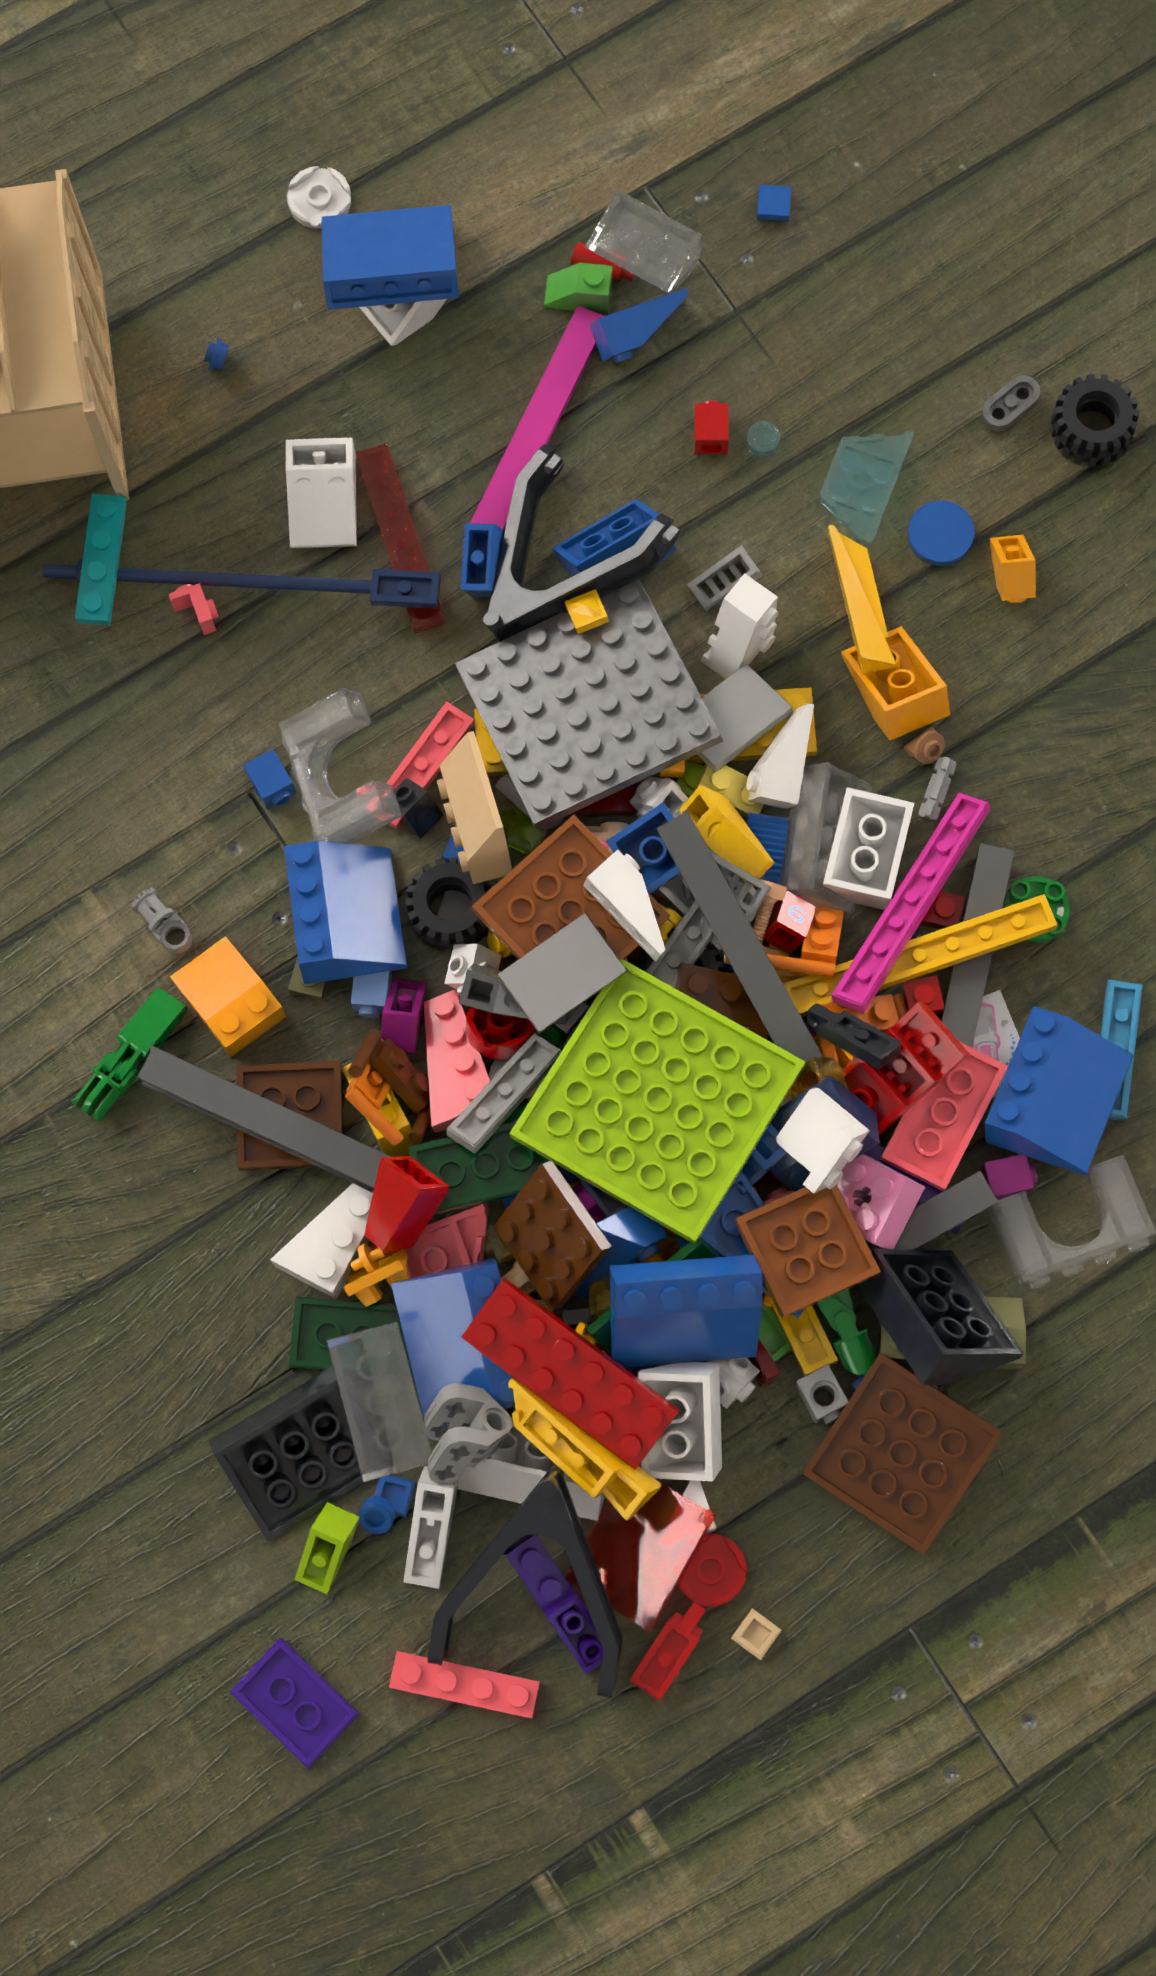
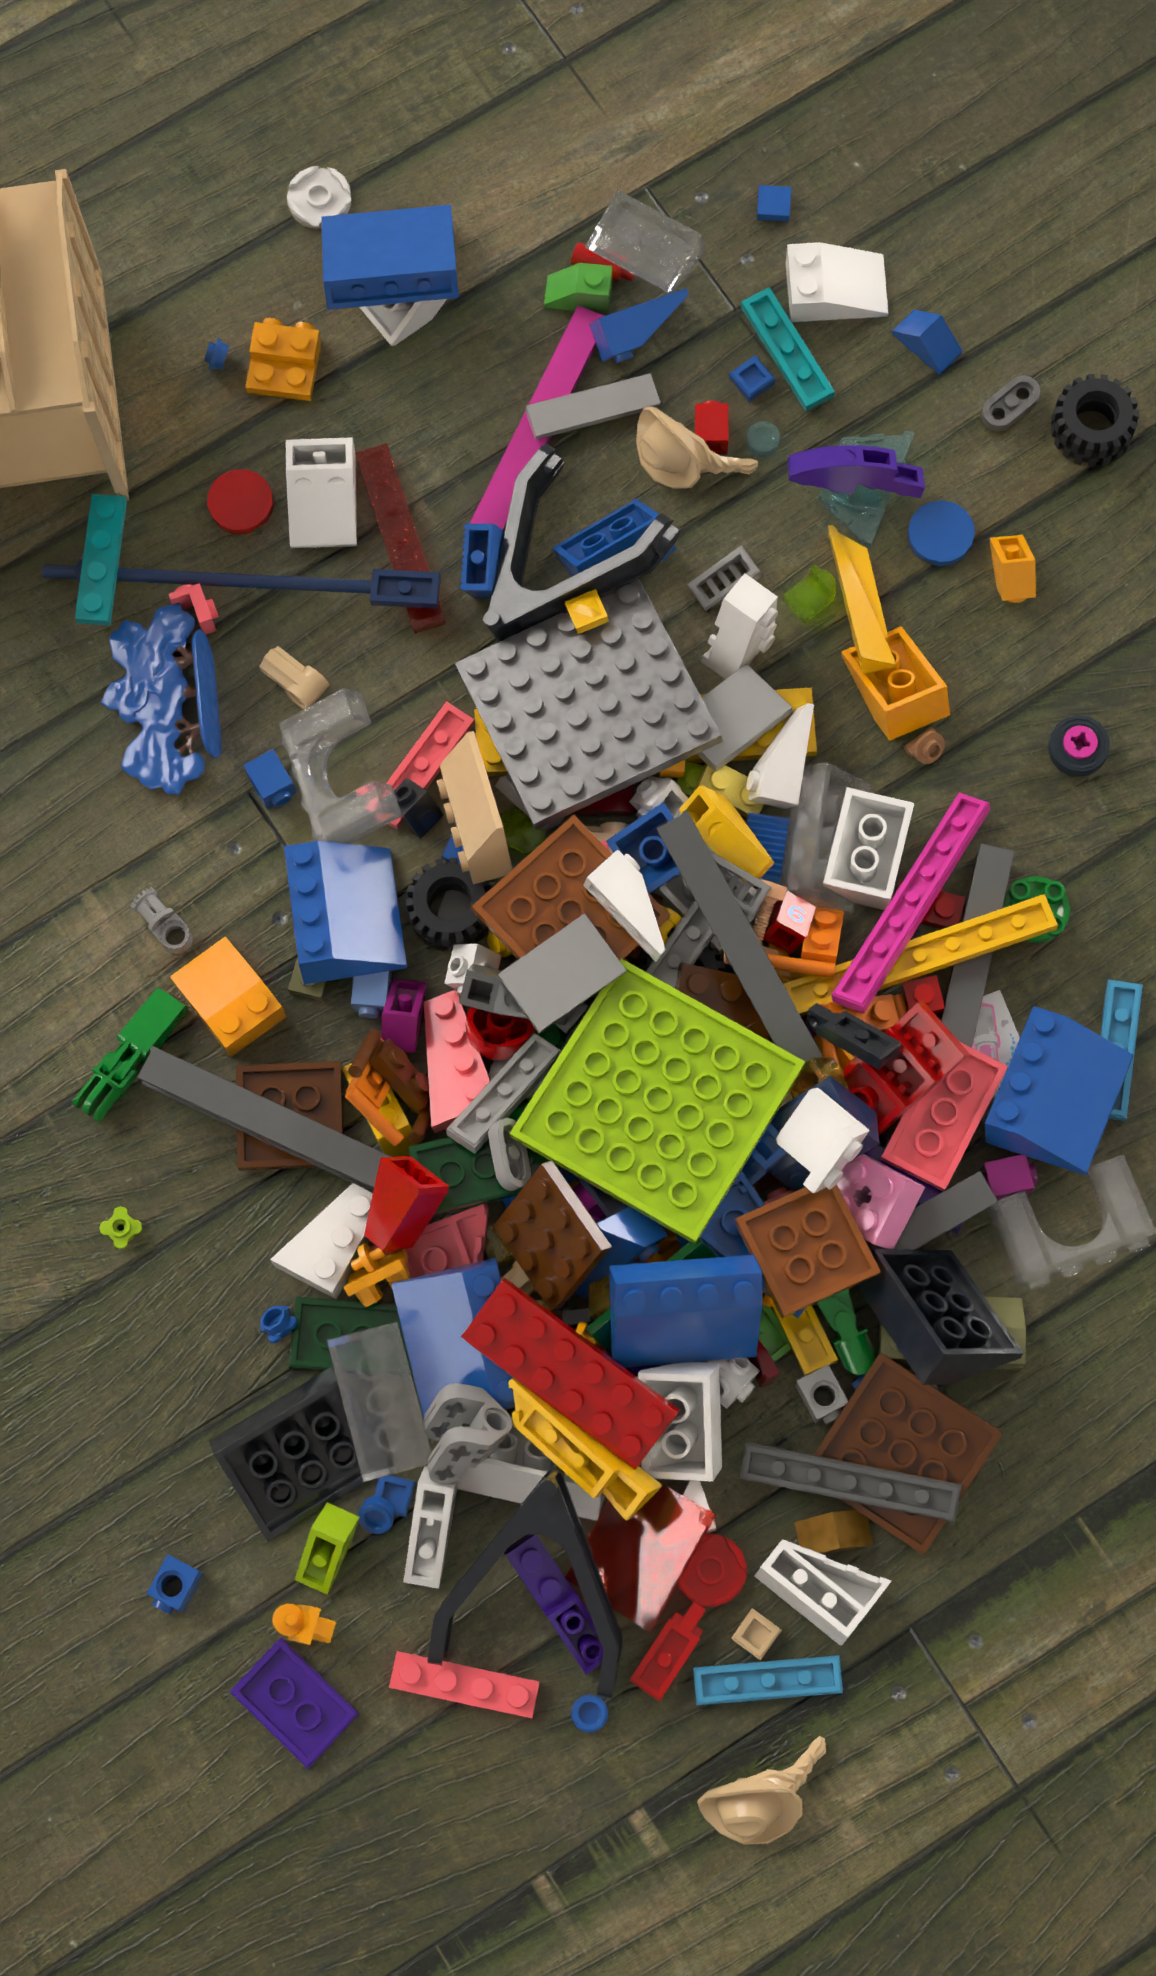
light grey axle [918,757,957,822] -> none
none -> blue plant [100,603,222,795]
none -> lime plate [100,1206,142,1249]
none -> blue brick [146,1554,204,1615]
none -> red tile [207,469,274,534]
none -> light orange plate [245,318,322,401]
none -> tan piece [259,646,329,711]
none -> blue plate [260,1305,298,1343]
none -> light orange hips [272,1603,336,1645]
none -> light grey plate [488,1118,531,1191]
none -> light grey tile [525,373,661,440]
none -> blue tile [571,1695,608,1732]
none -> tan hat [636,406,758,489]
none -> dark azure tile [693,1655,843,1706]
none -> tan hat [697,1736,826,1845]
none -> blue tile [729,355,775,402]
none -> dark grey tile [740,1442,962,1522]
none -> teal plate [741,287,835,412]
none -> white wedge [755,1539,891,1646]
none -> clear neon green bracket [783,564,837,624]
none -> white slope [786,242,888,322]
none -> dark purple slope [787,445,925,498]
none -> pearl gold slope [795,1510,873,1555]
none -> blue slope [892,310,962,375]
none -> black wheel [1048,715,1110,777]

